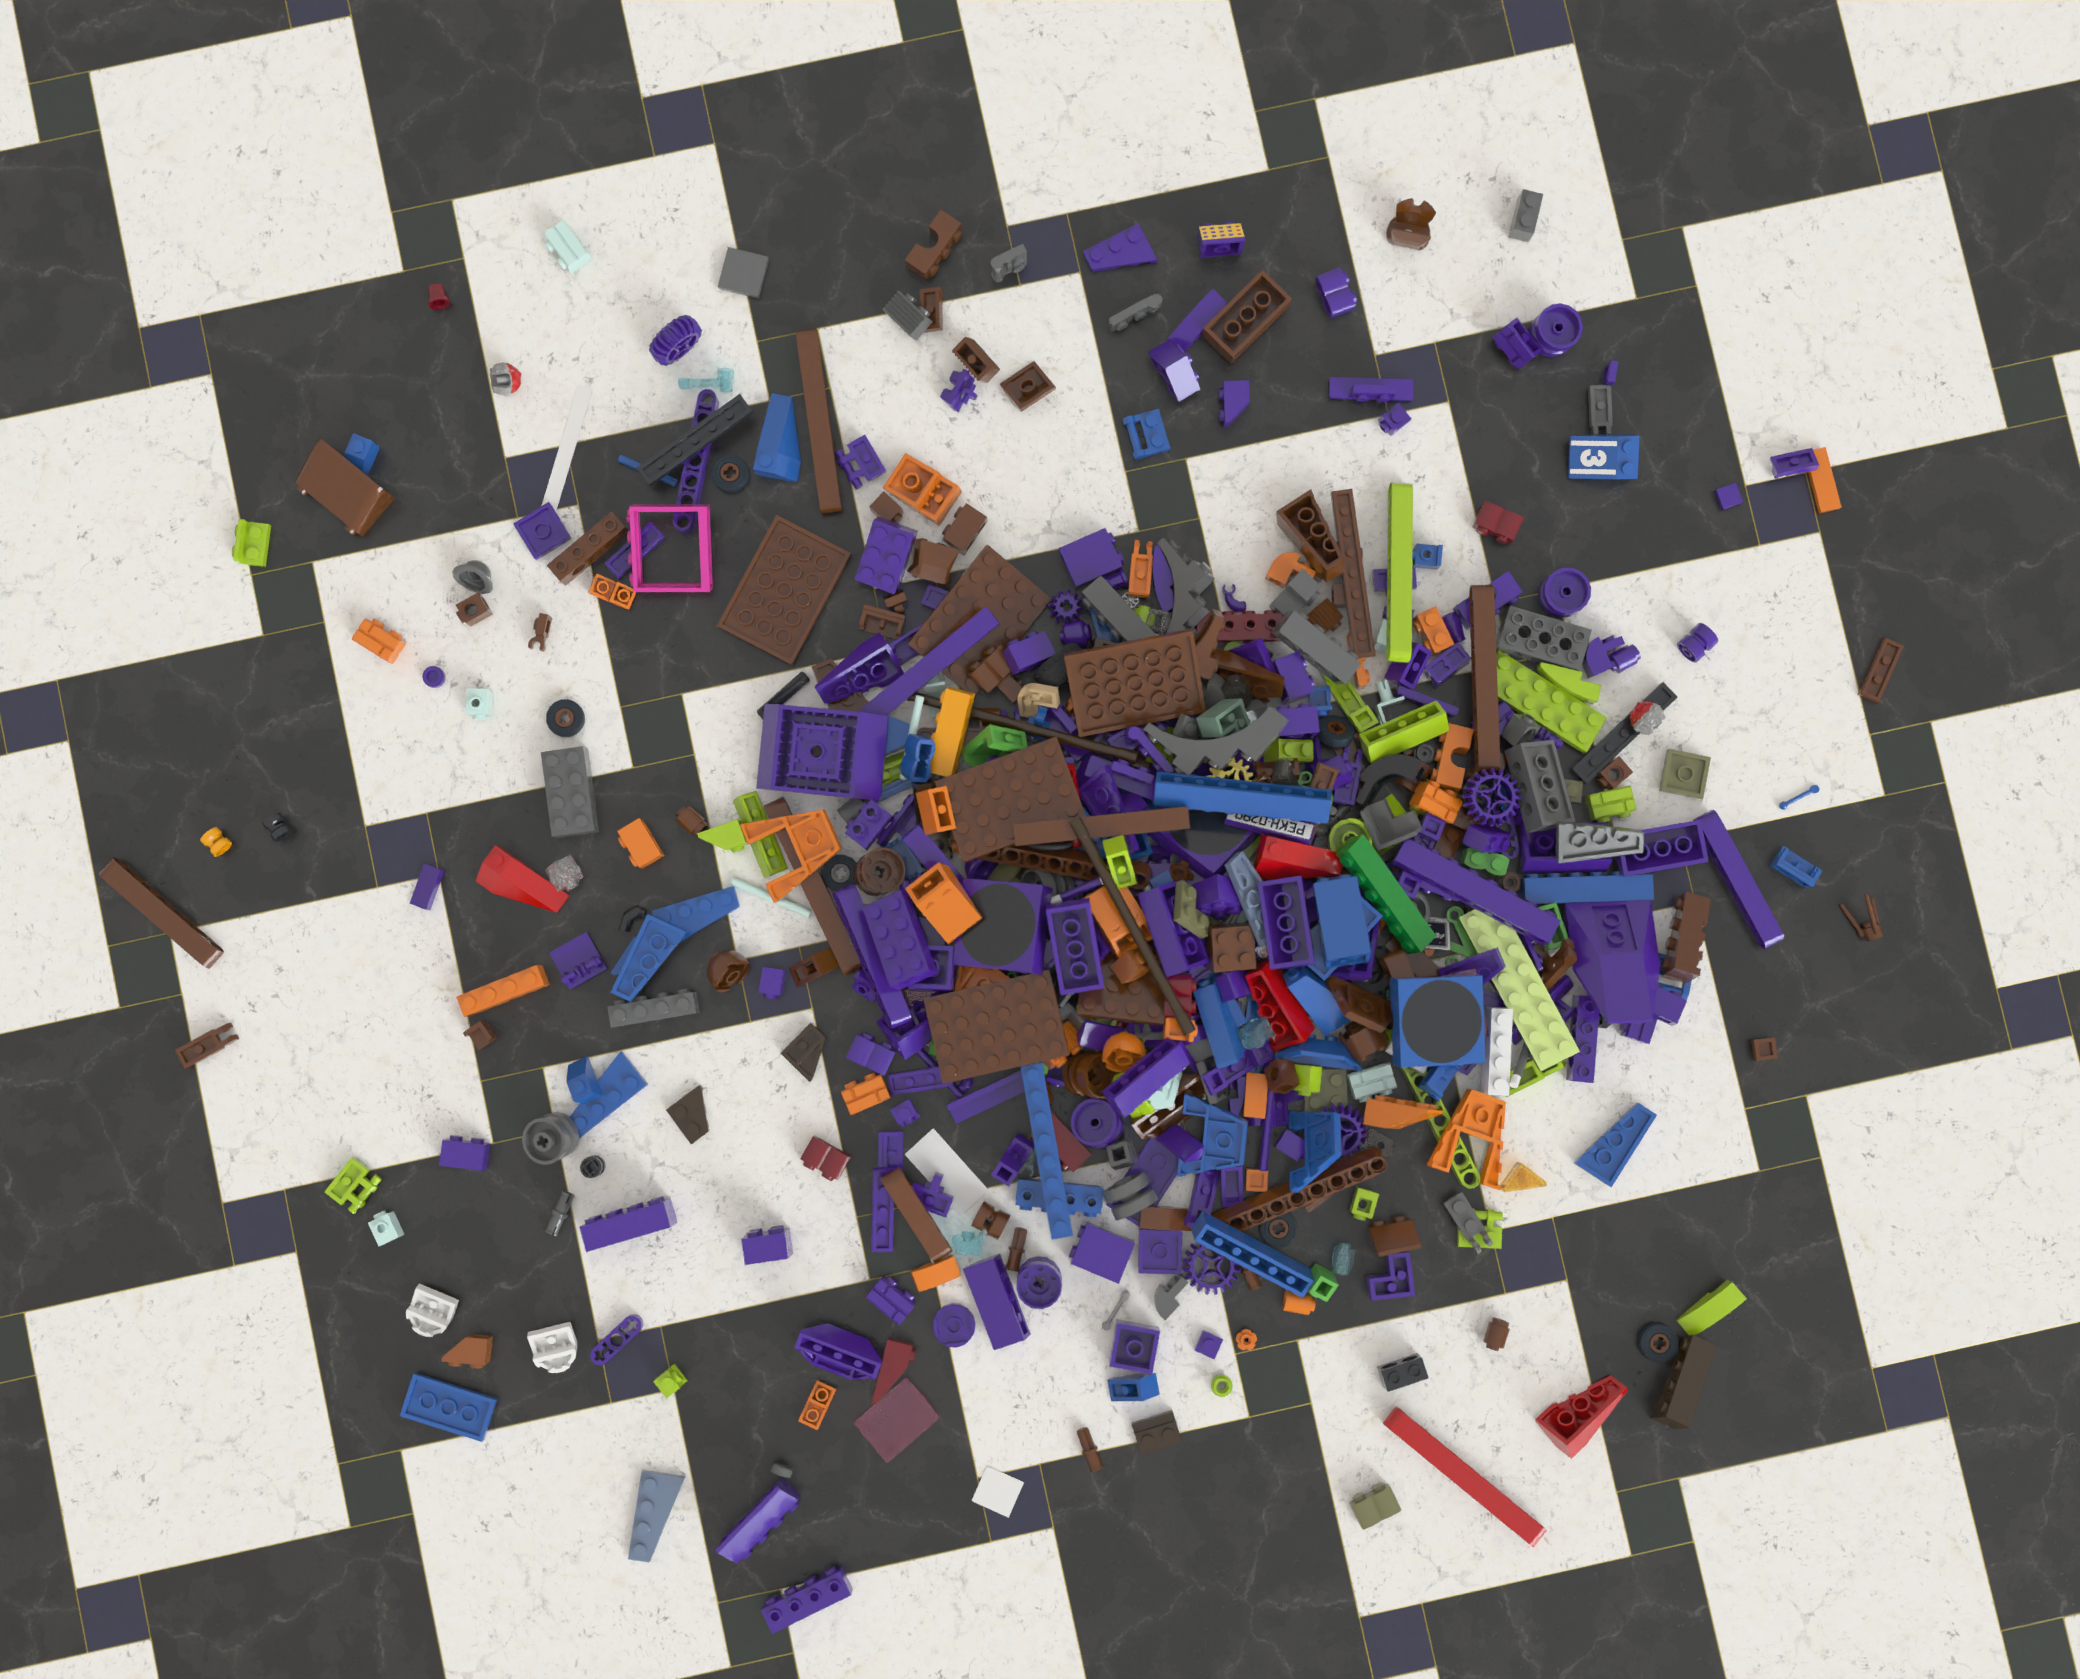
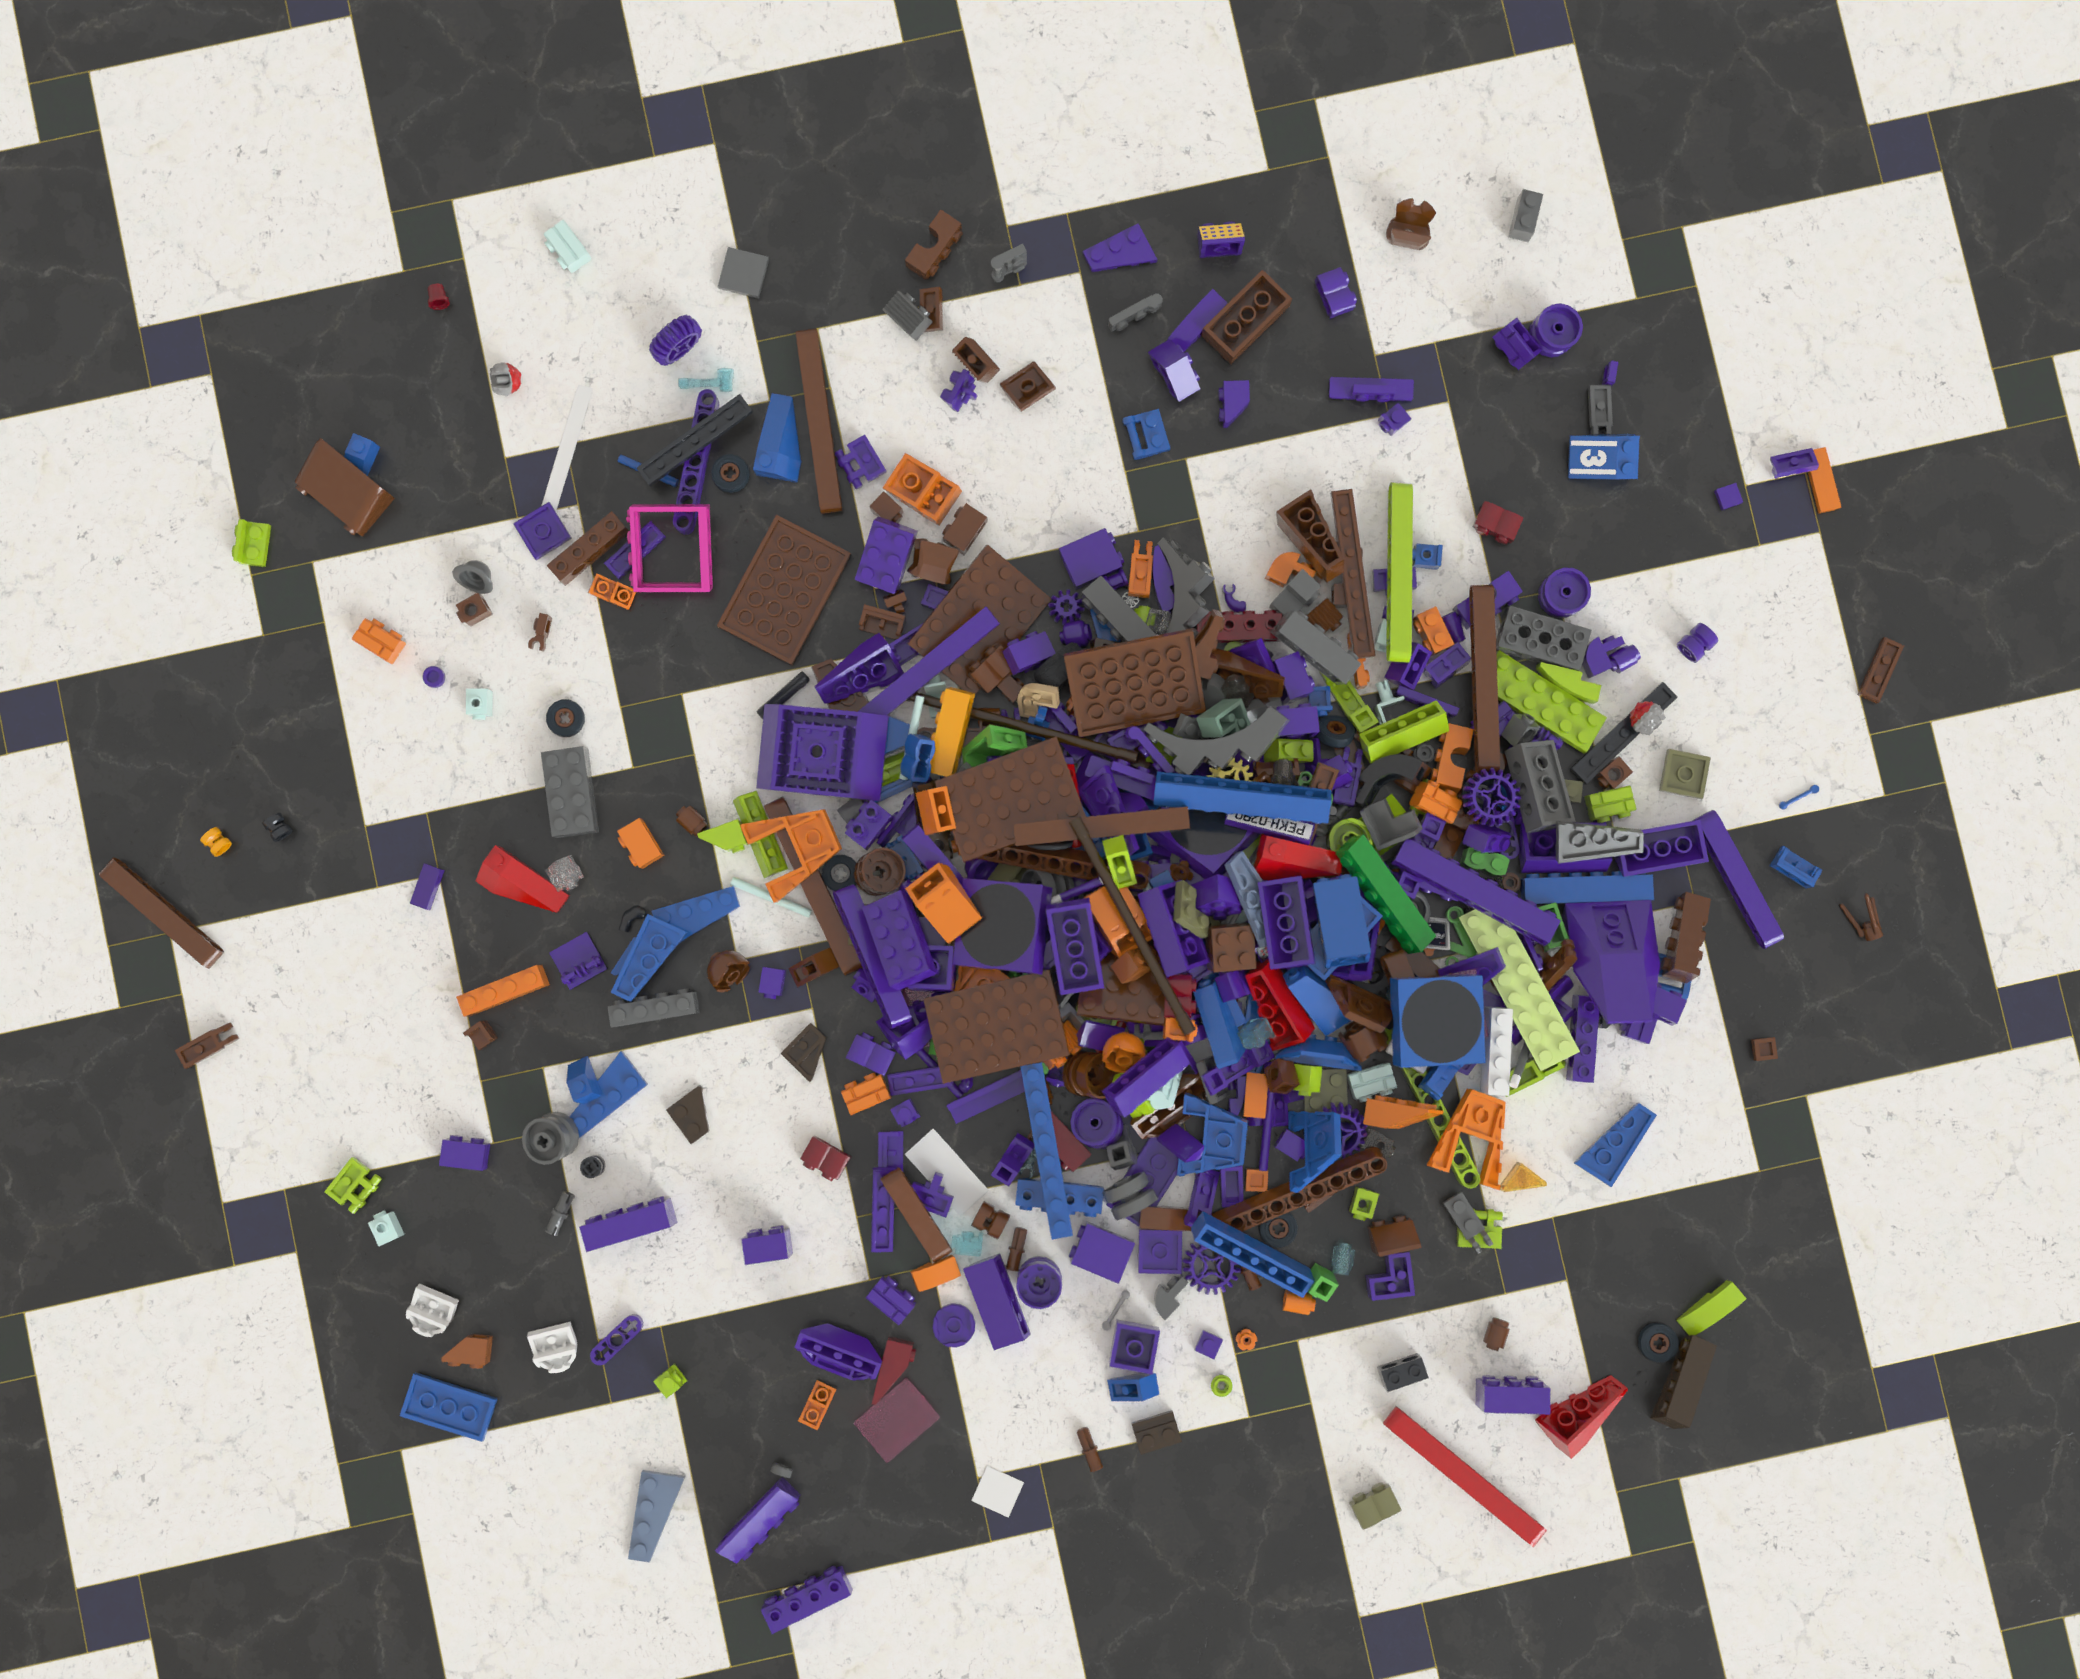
none -> dark purple brick [1476,1375,1550,1414]

